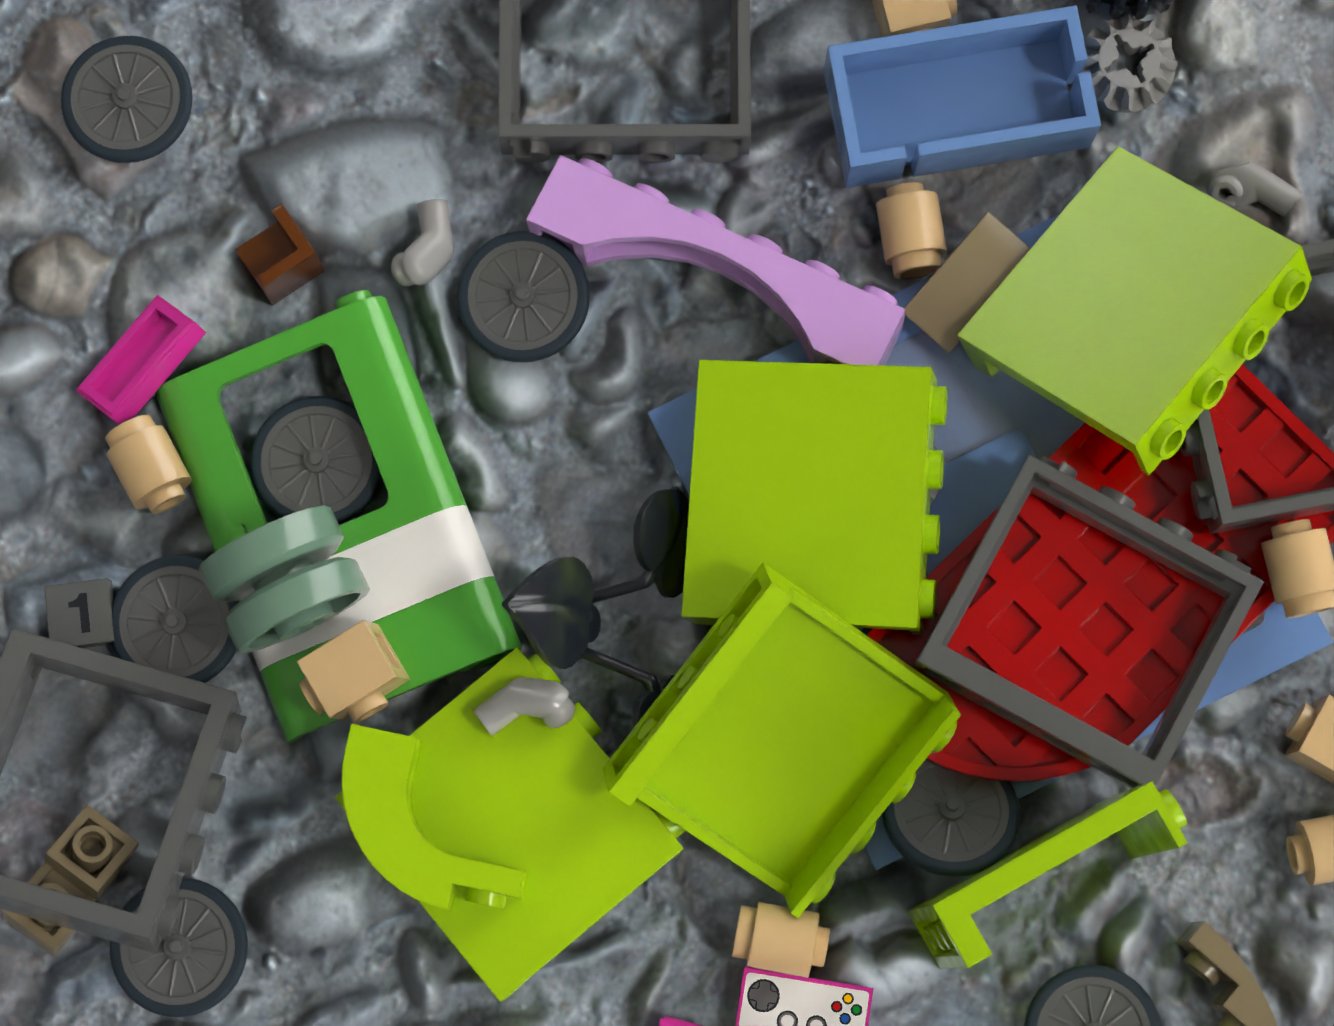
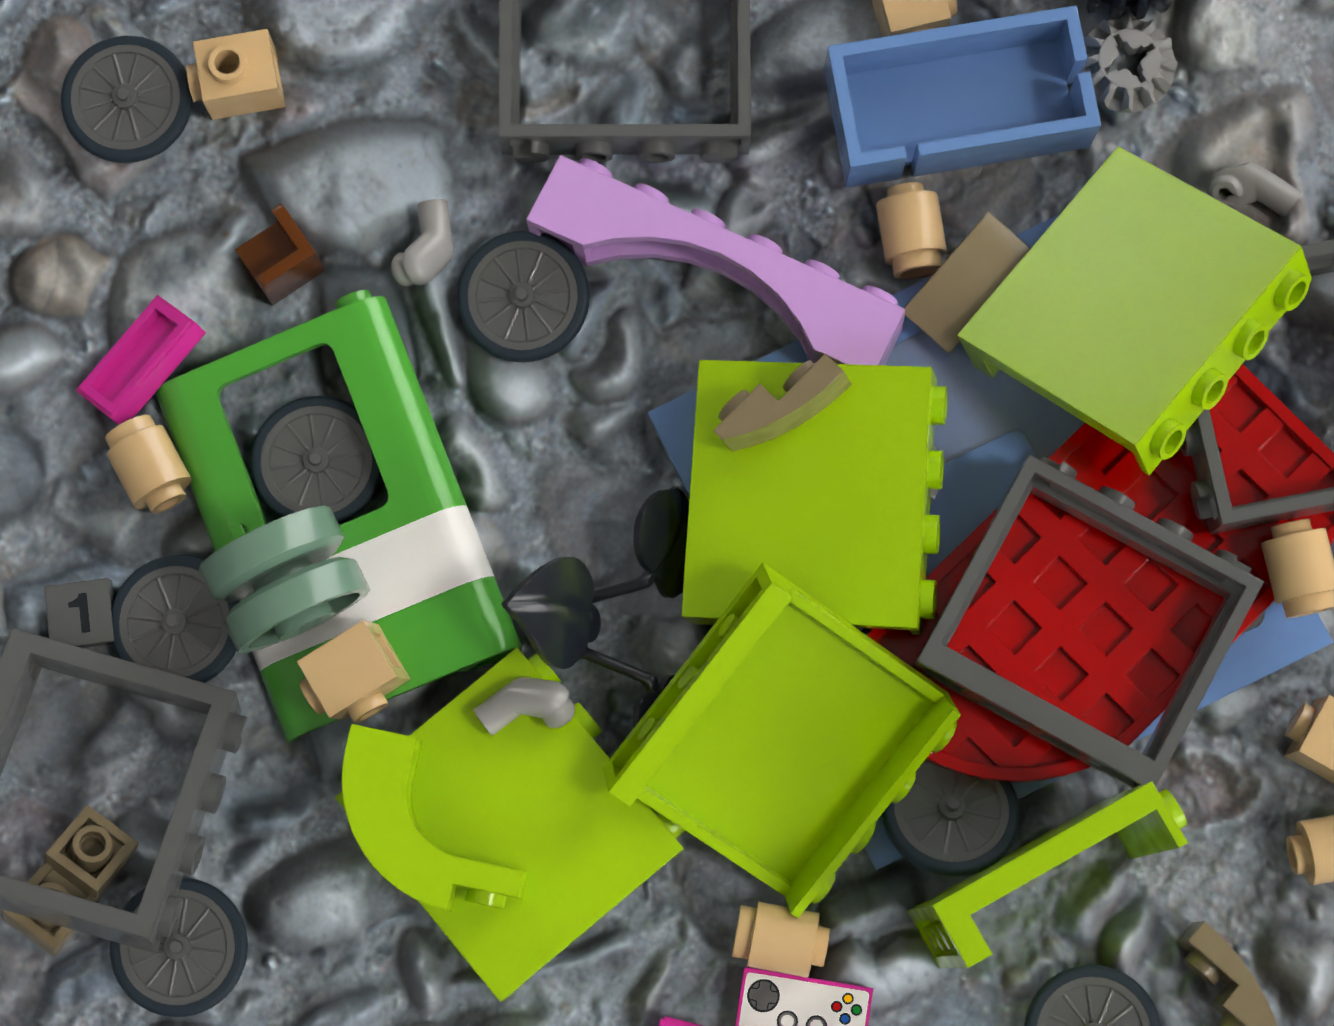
none -> tan brick [186,29,285,120]
none -> dark tan slope [713,354,852,451]

